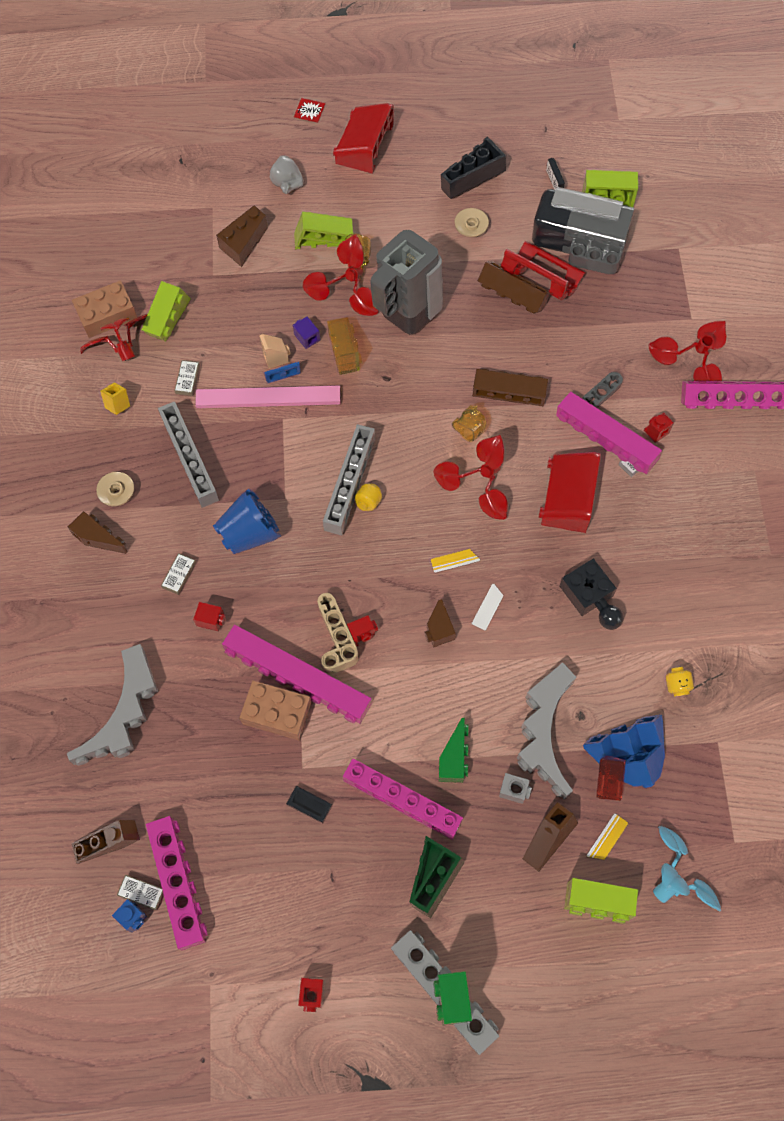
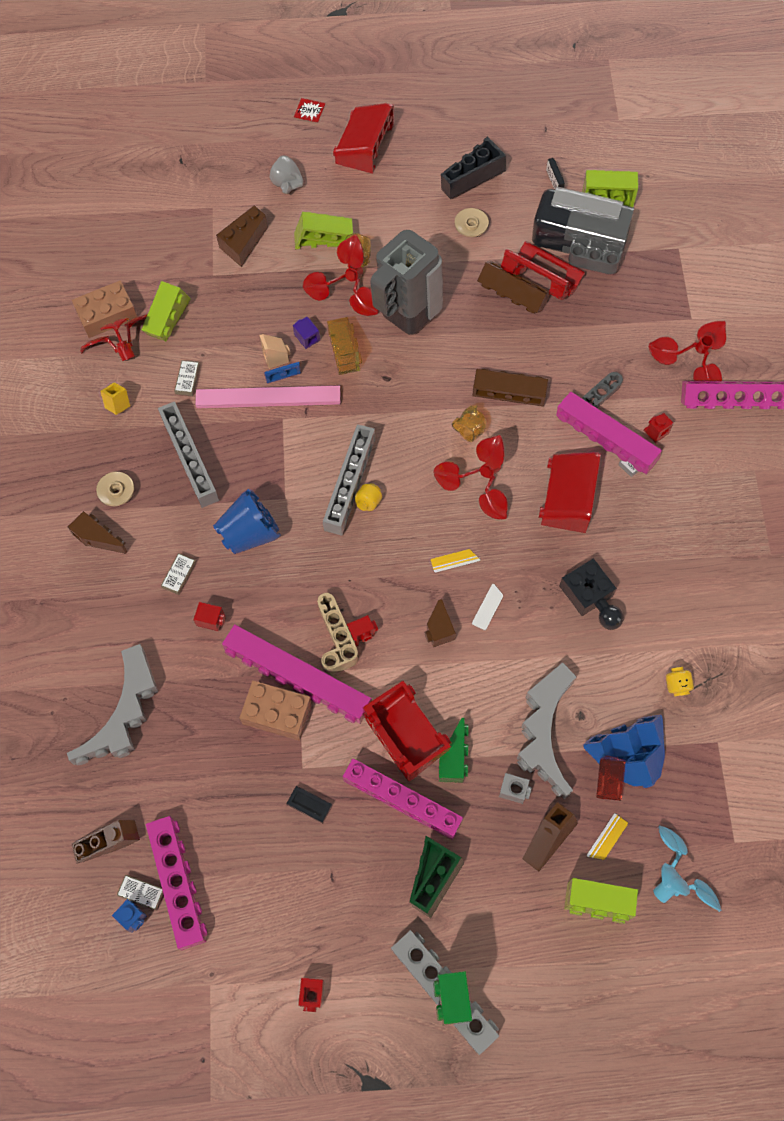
none -> red windscreen [362,681,451,781]

